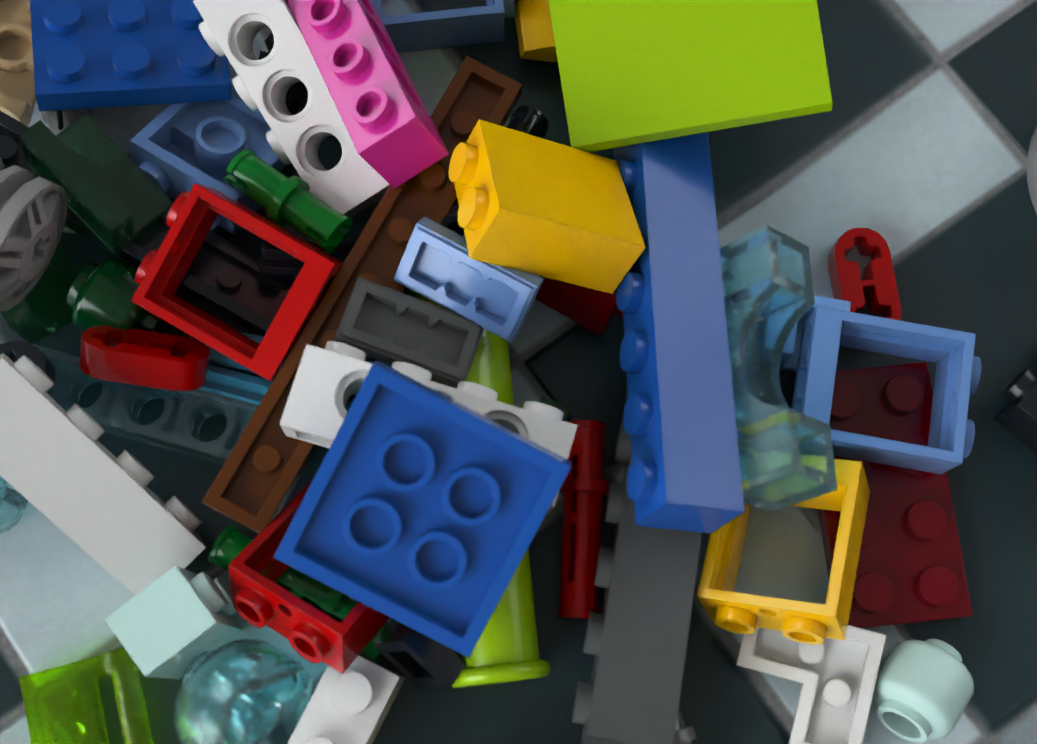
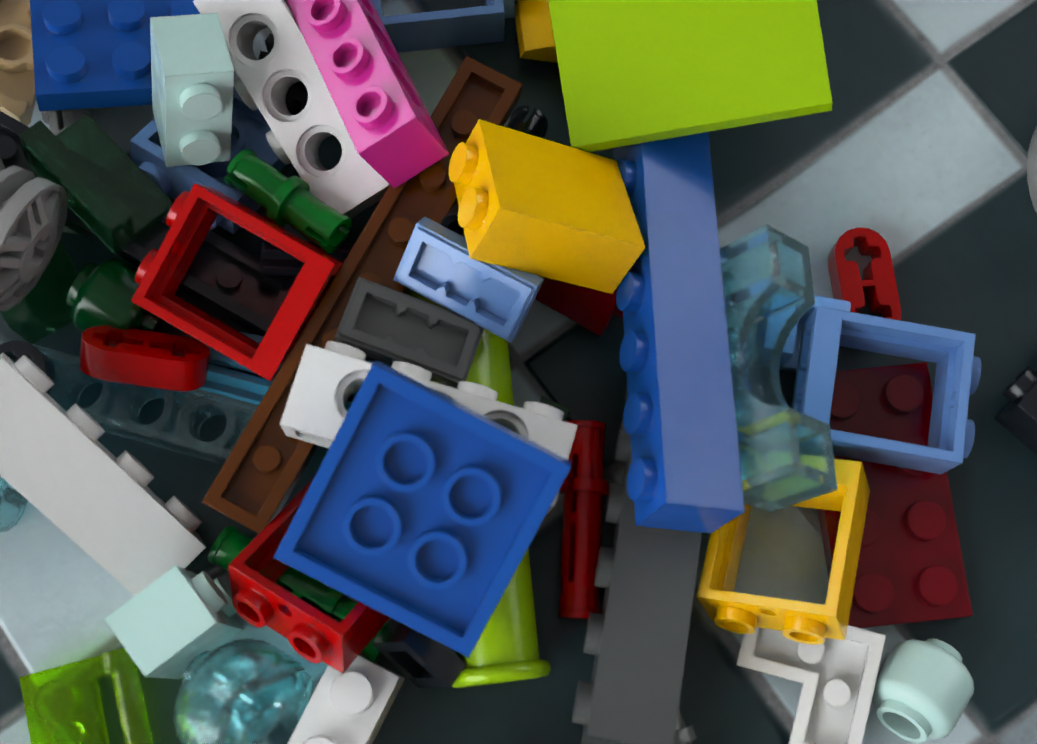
none -> light aqua brick [150,13,234,167]

